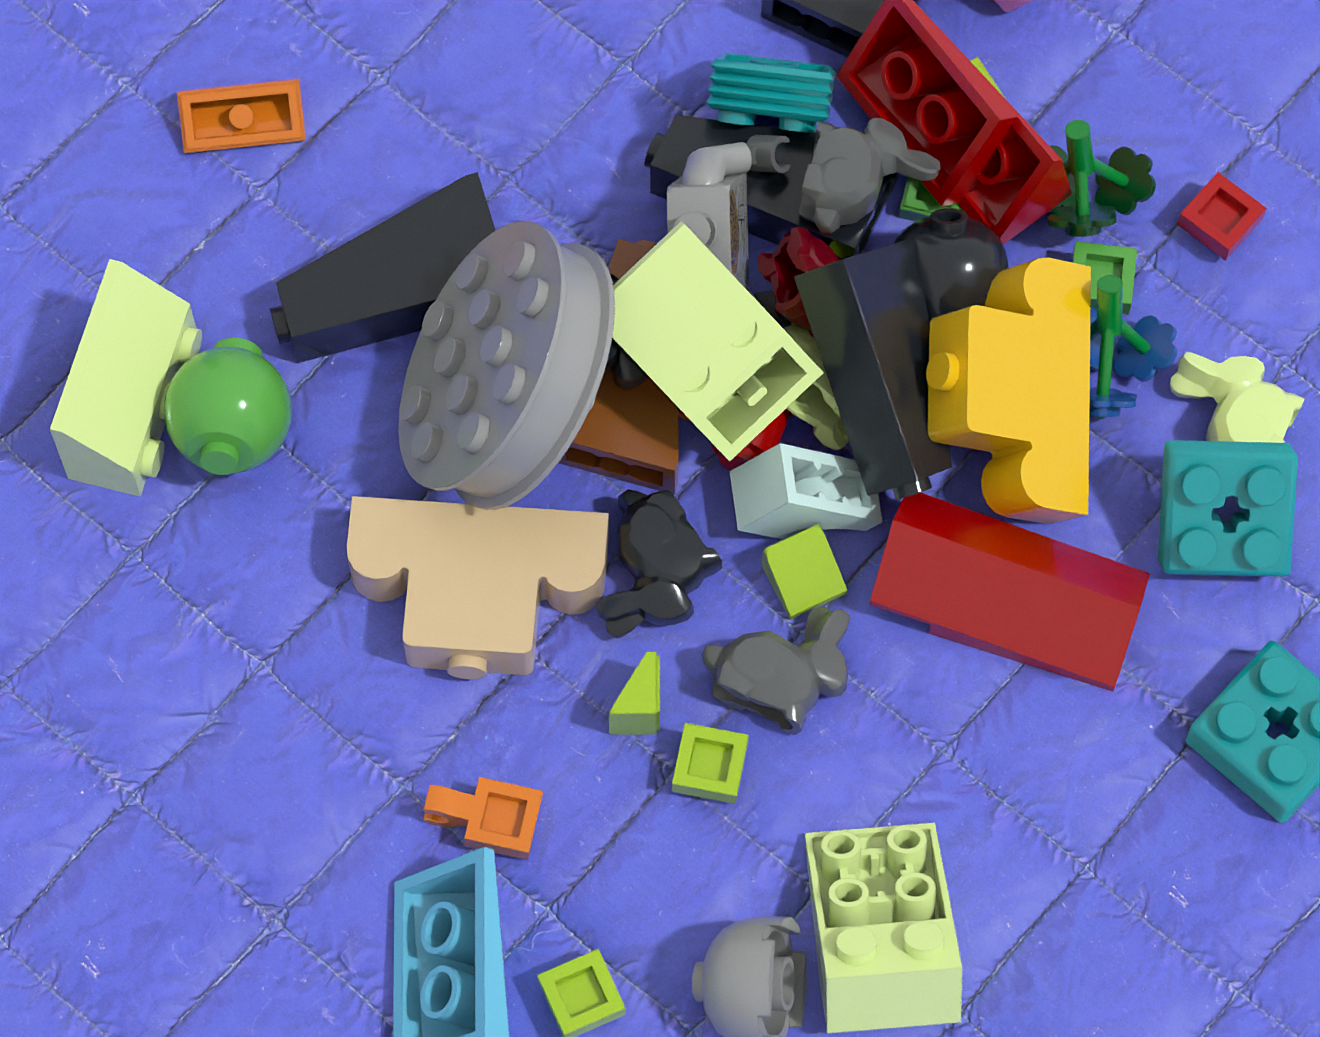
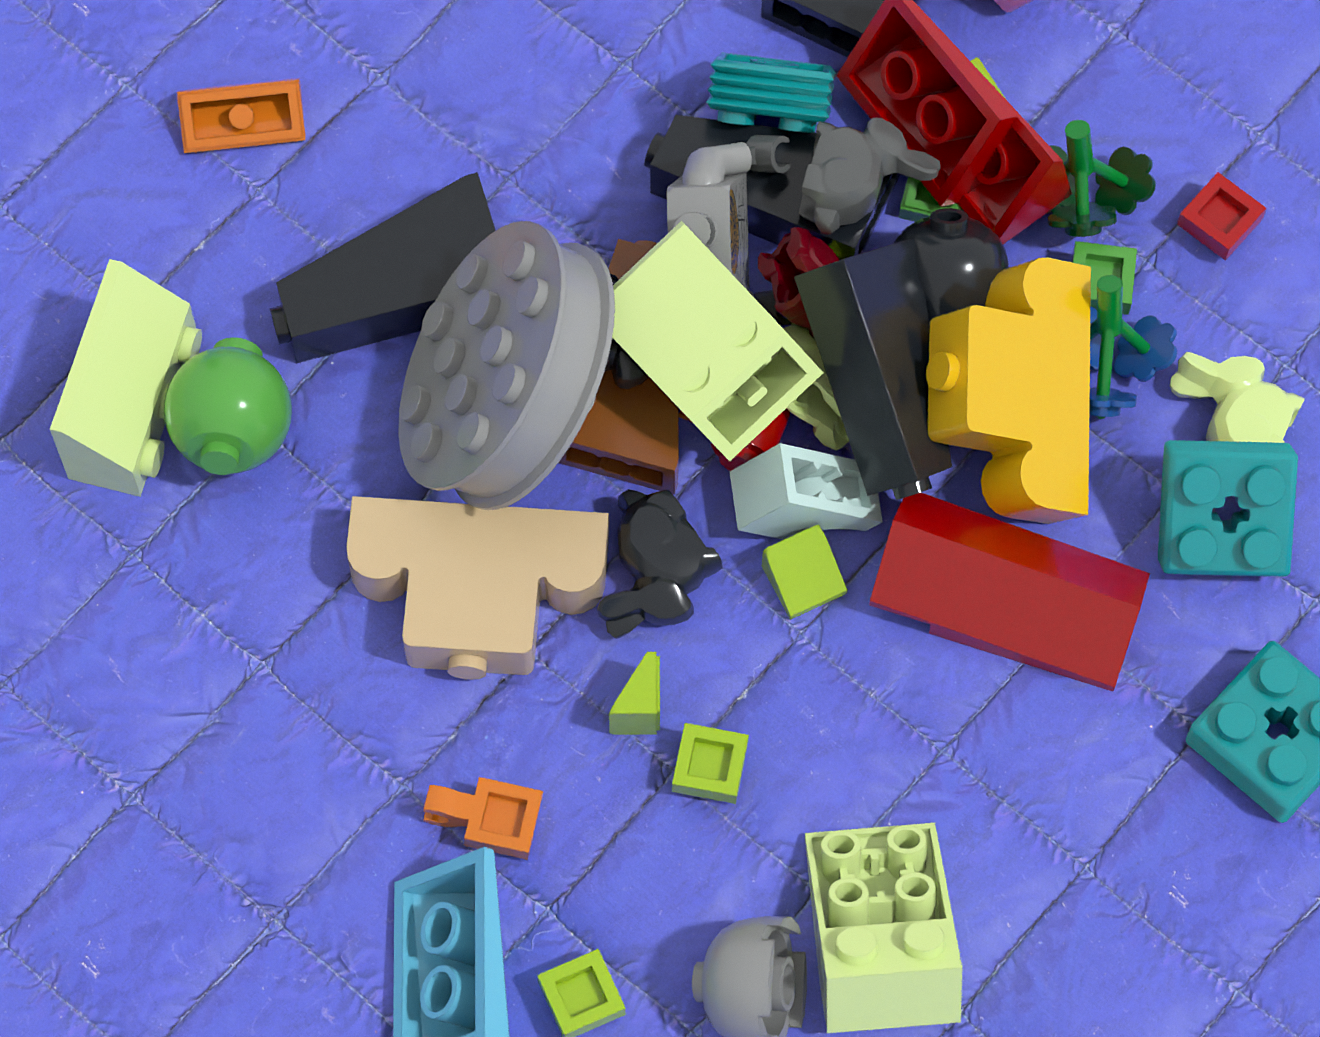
dark grey animal [702,607,849,735] -> none

